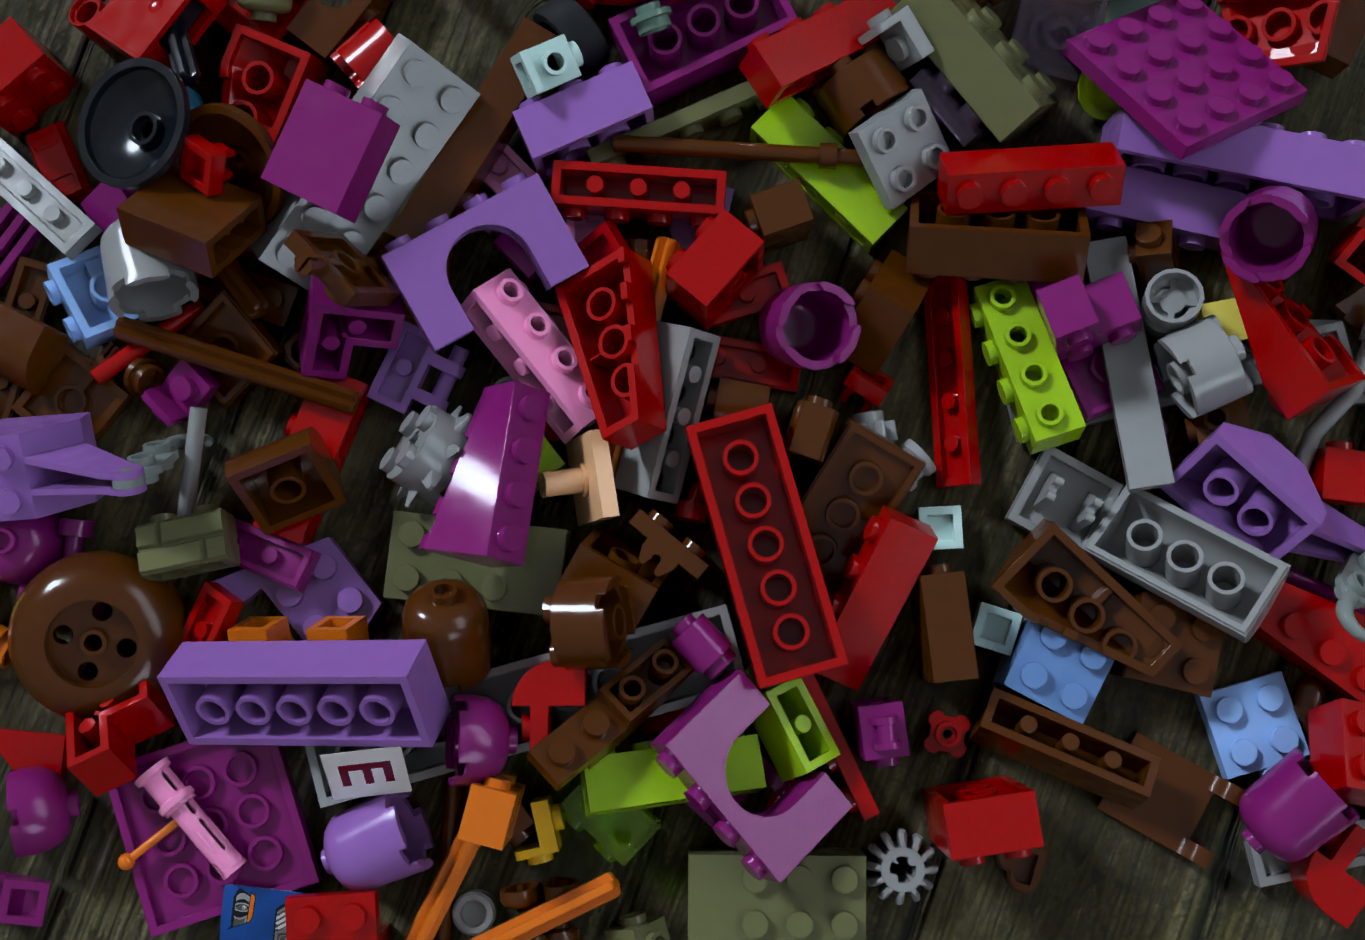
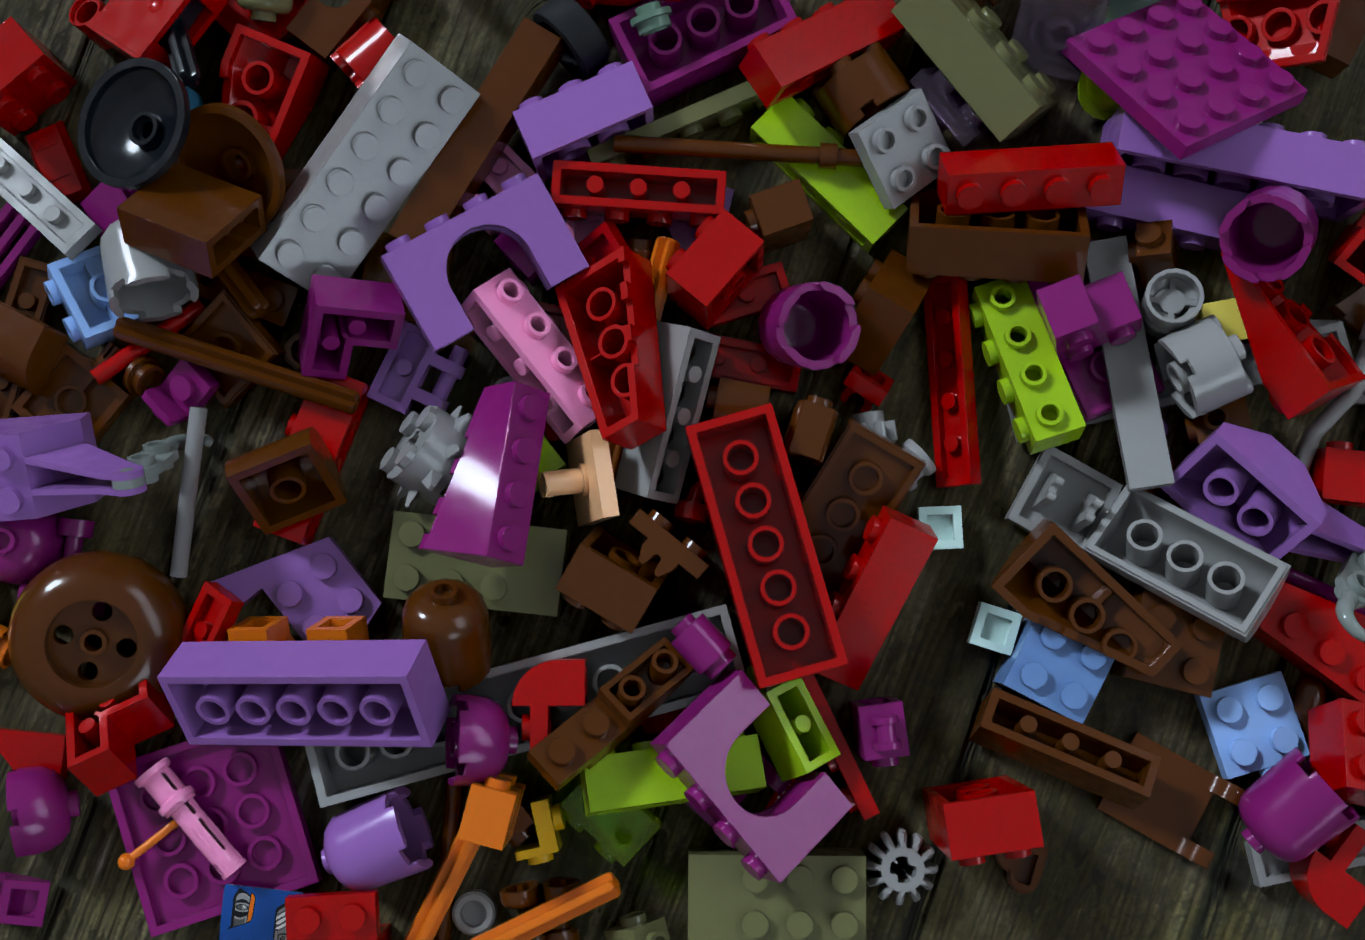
olive brick [135,504,241,582] -> none
red tile [180,134,236,197] -> none
magenta tile [235,518,322,593] -> none
magenta brick [260,78,400,223] -> none
reddish brown plate [284,229,400,307] -> none
white sticker [319,747,412,800] -> none
light aqua brick [510,34,584,99] -> none
reddish brown brick [542,575,636,670] -> none
light grey bracket [857,5,935,71] -> none
reddish brown brick [909,563,979,683] -> none
red plate [924,710,971,758] -> none

